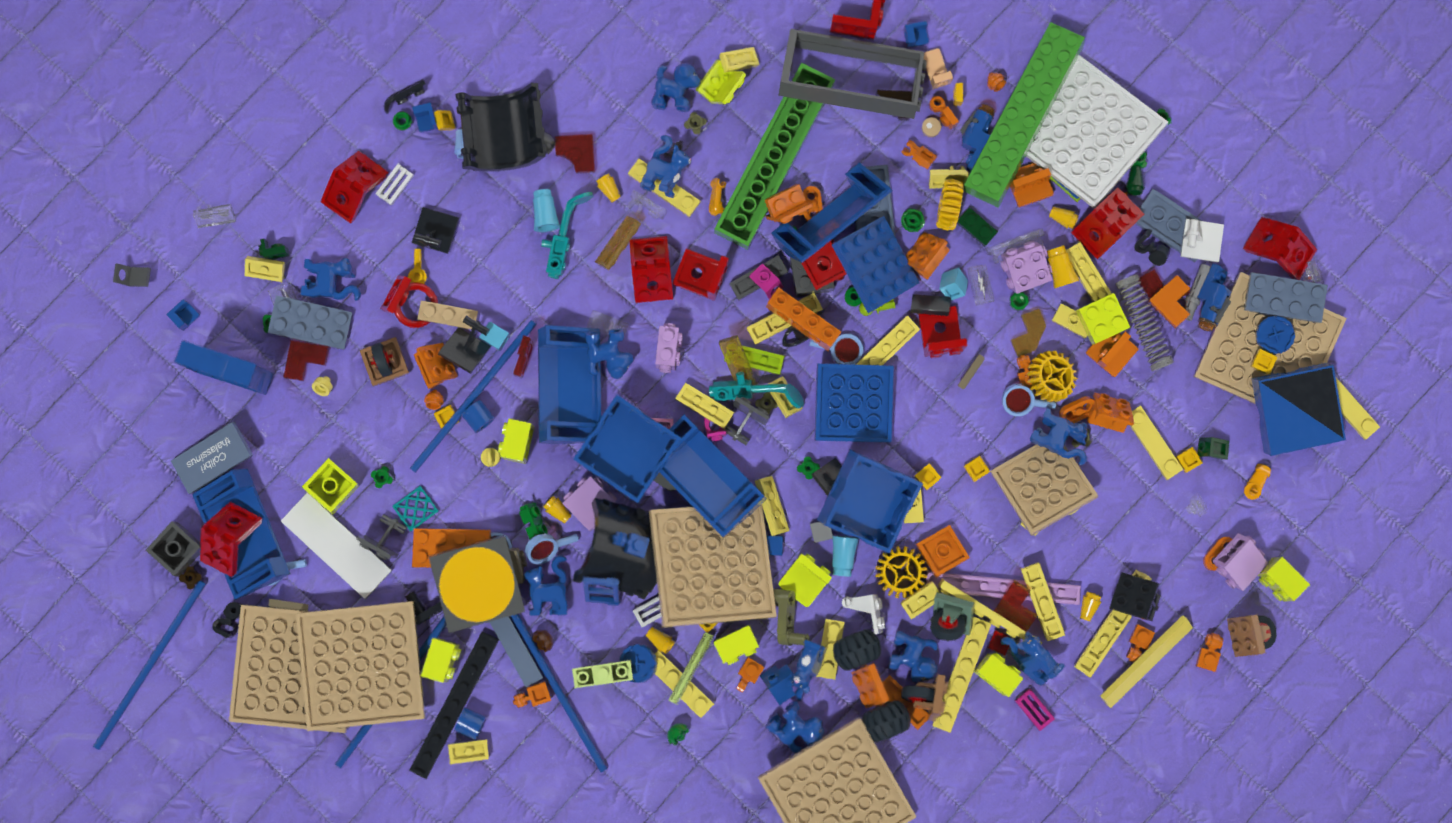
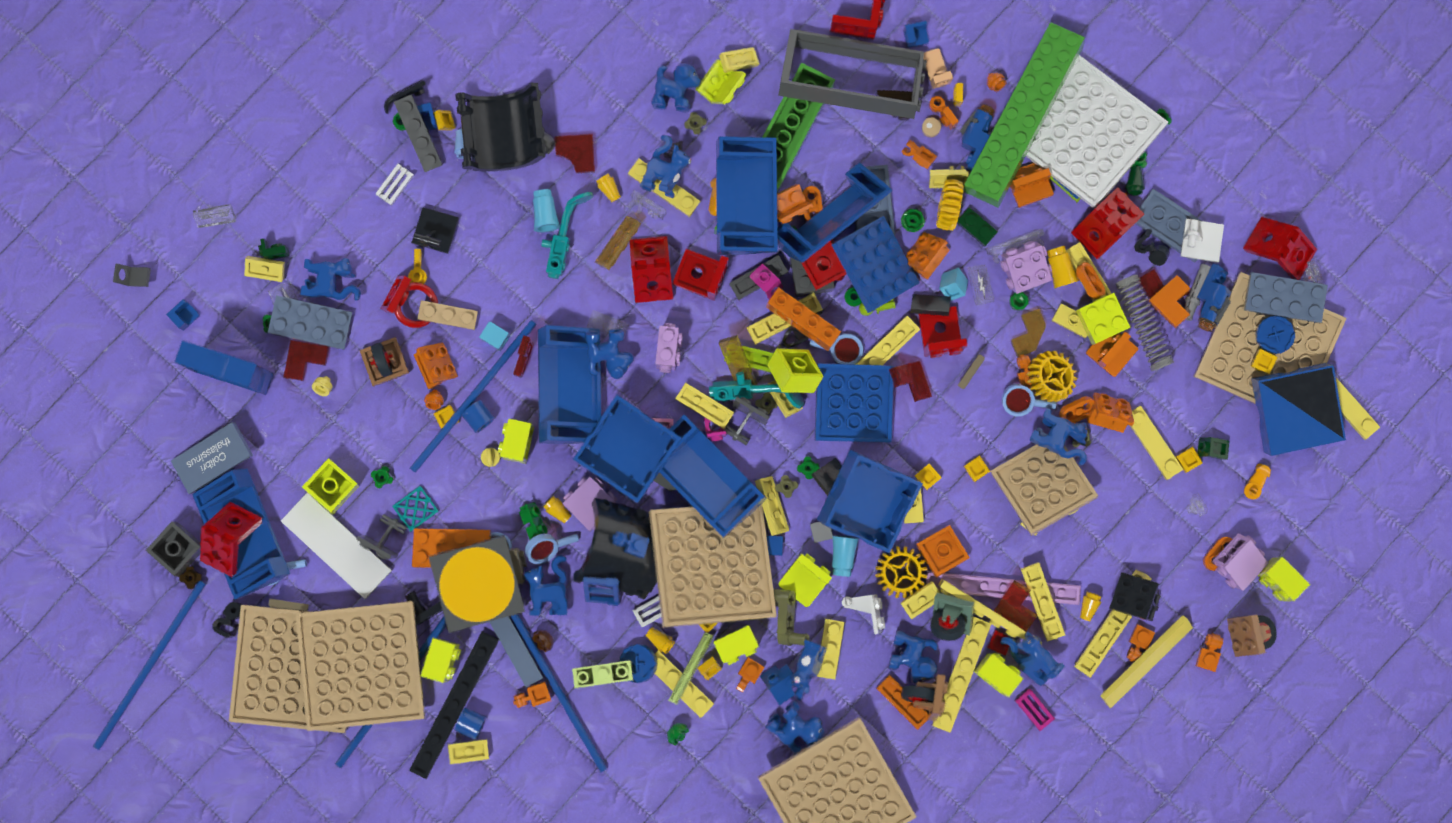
red bracket [320,151,389,224] -> none
black plate [438,315,491,374] -> none
black plate [833,629,911,742] -> none
yellow cone [1049,206,1079,229] -> none
none -> dark grey plate [394,94,443,172]
none -> yellow tile [697,656,722,681]
none -> blue slope [716,136,778,255]
none -> neon yellow brick [768,348,824,393]
none -> olive plate [775,475,798,498]
none -> clear red tile [889,361,932,402]
none -> orange plate [1076,262,1105,299]

